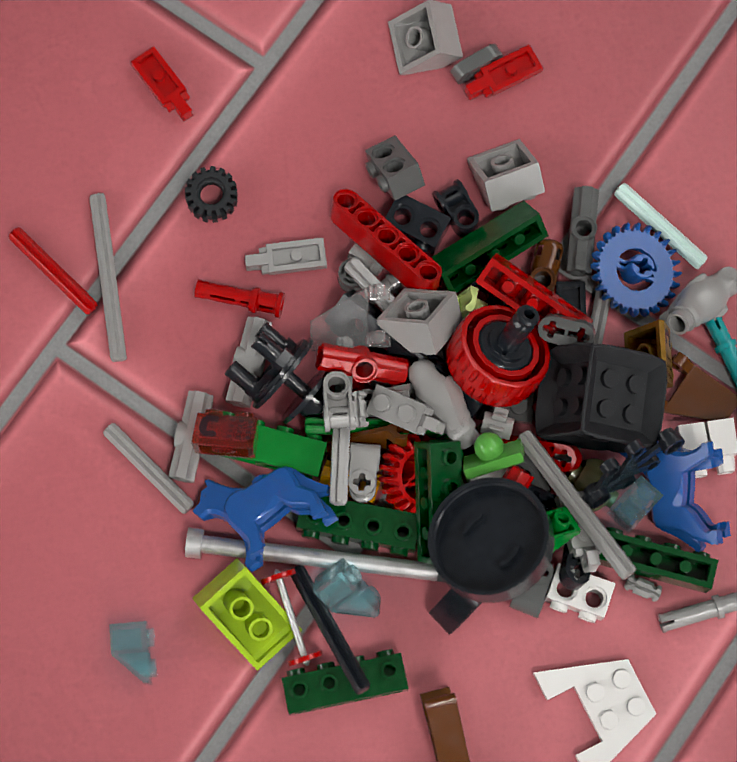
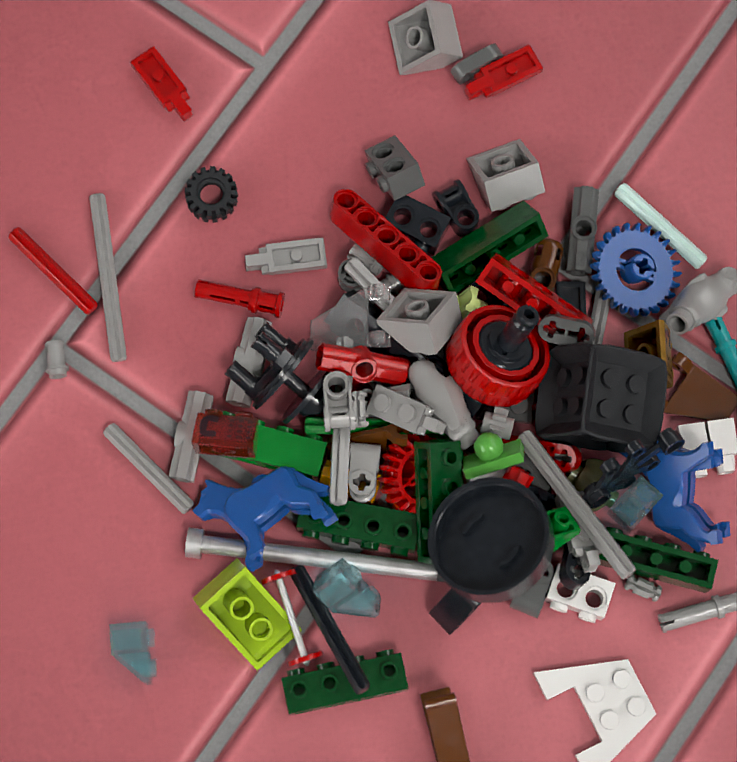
none -> light grey pin [45,340,69,379]

